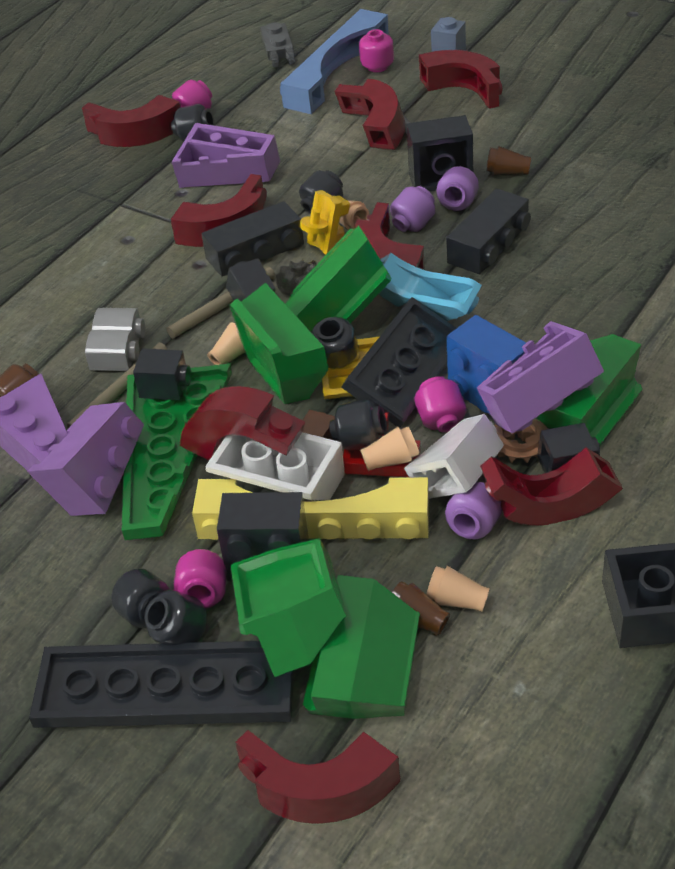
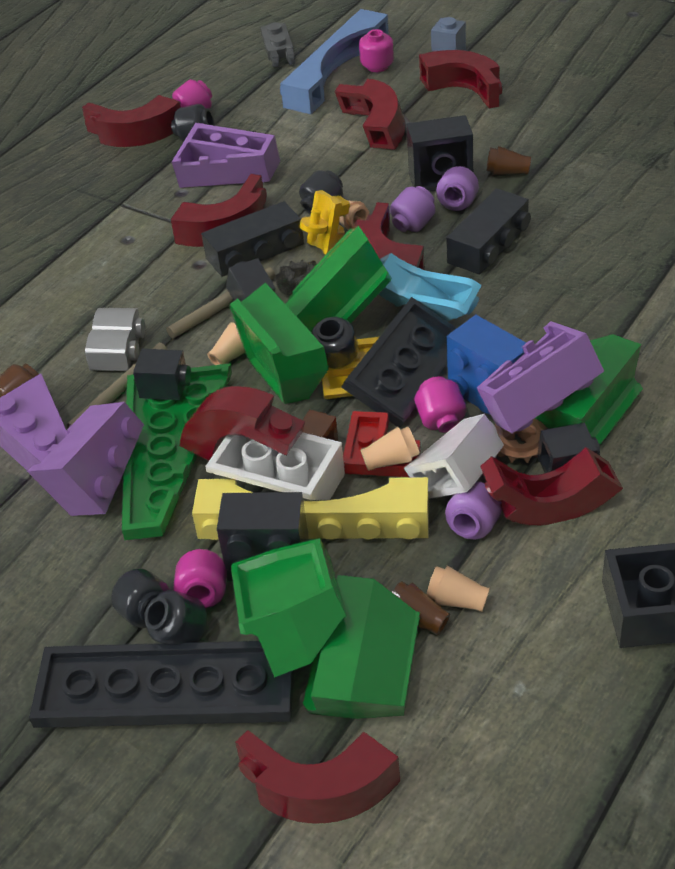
black head [329,399,387,451] -> none

